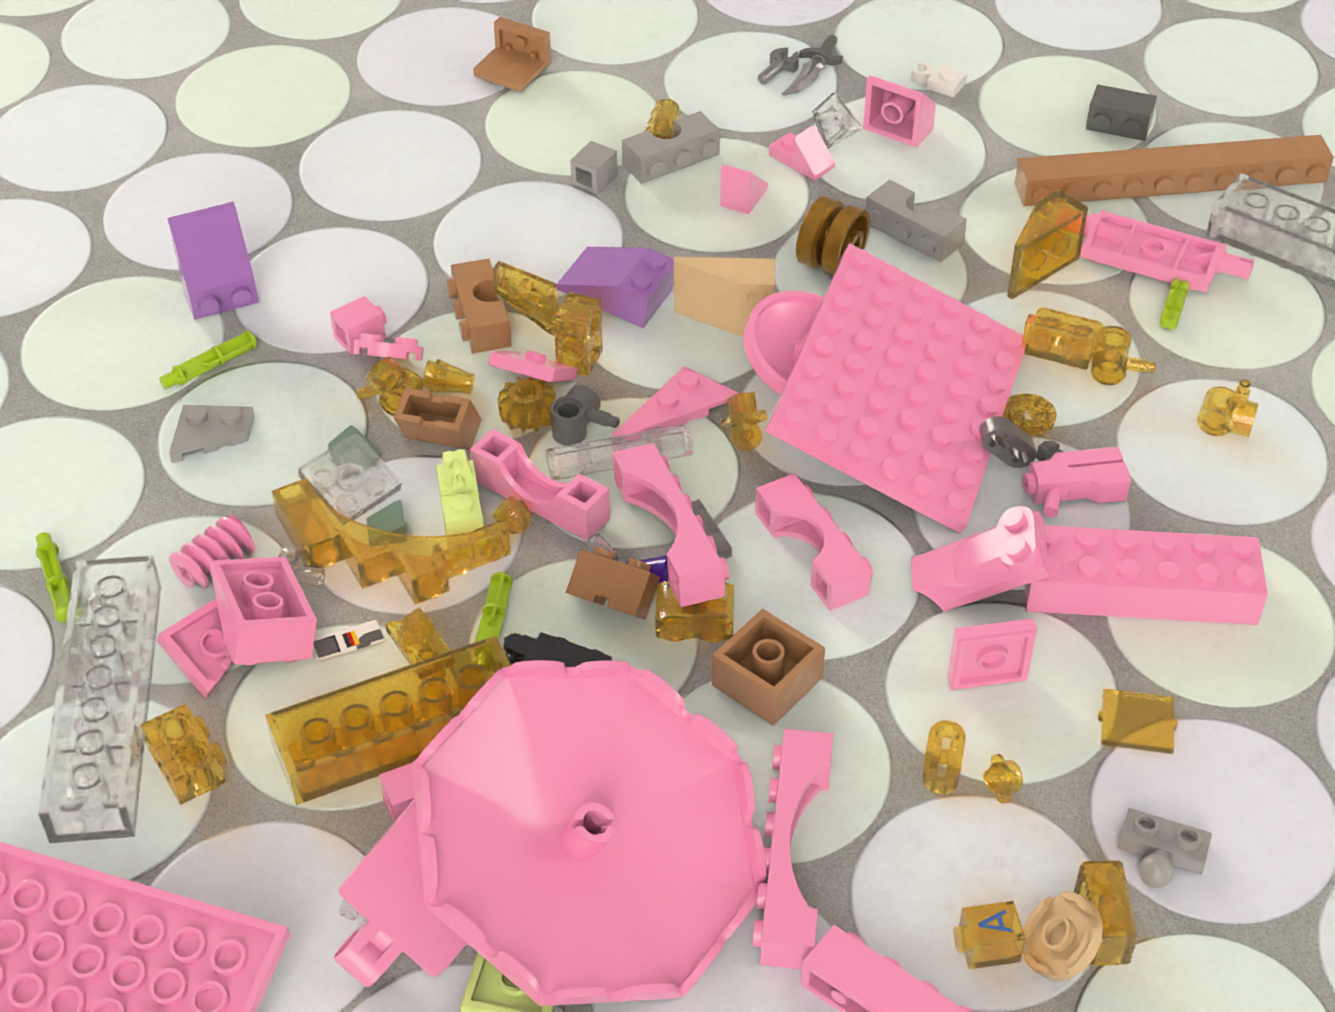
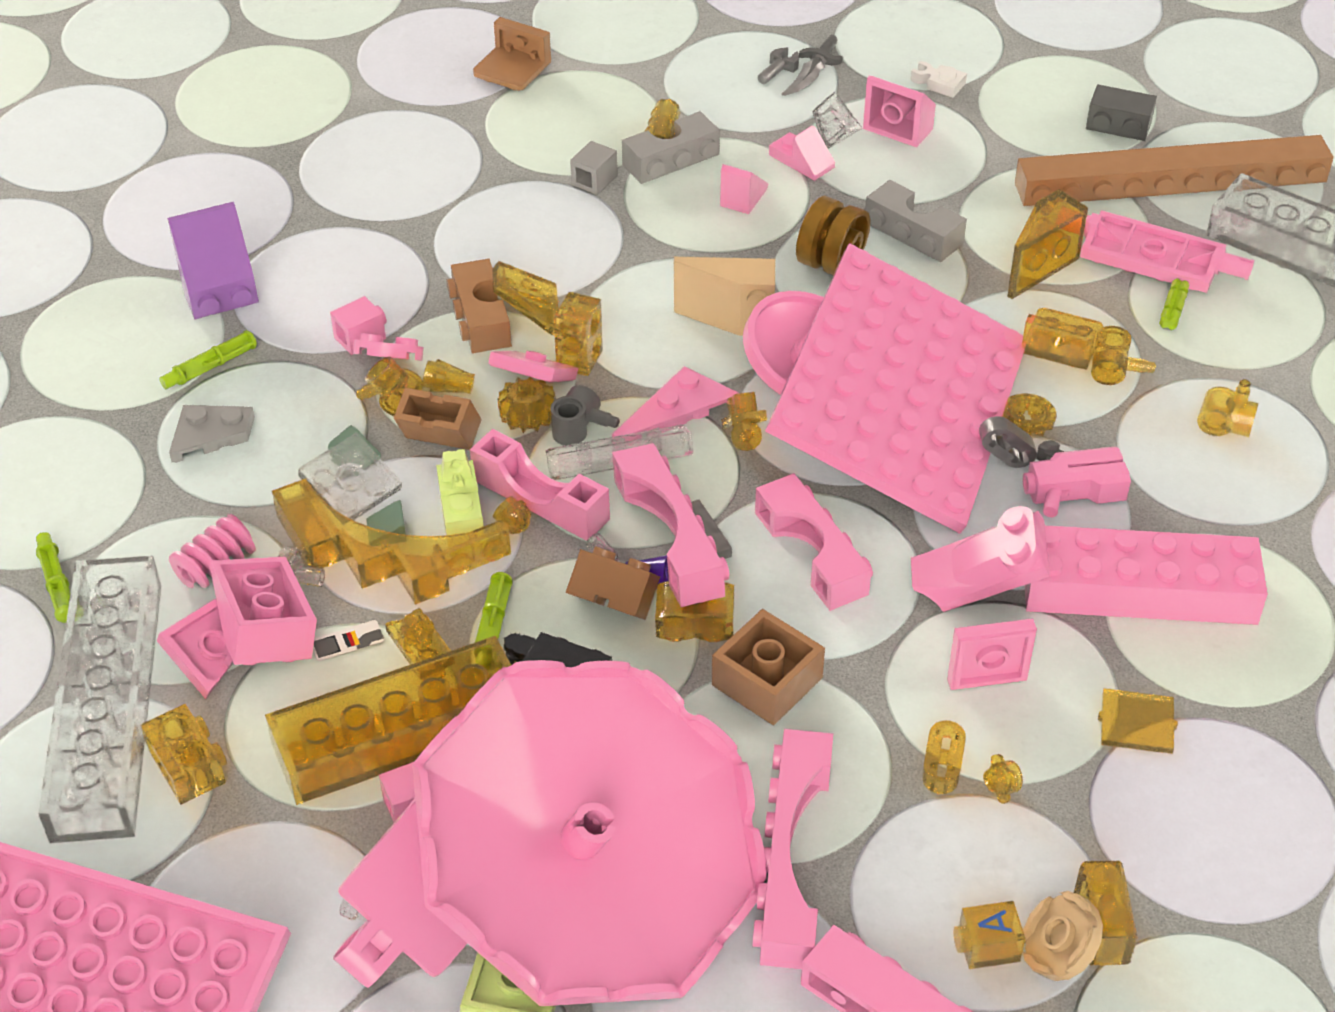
medium lavender slope [556,246,674,328] -> none
light grey plate [1117,808,1212,888] -> none

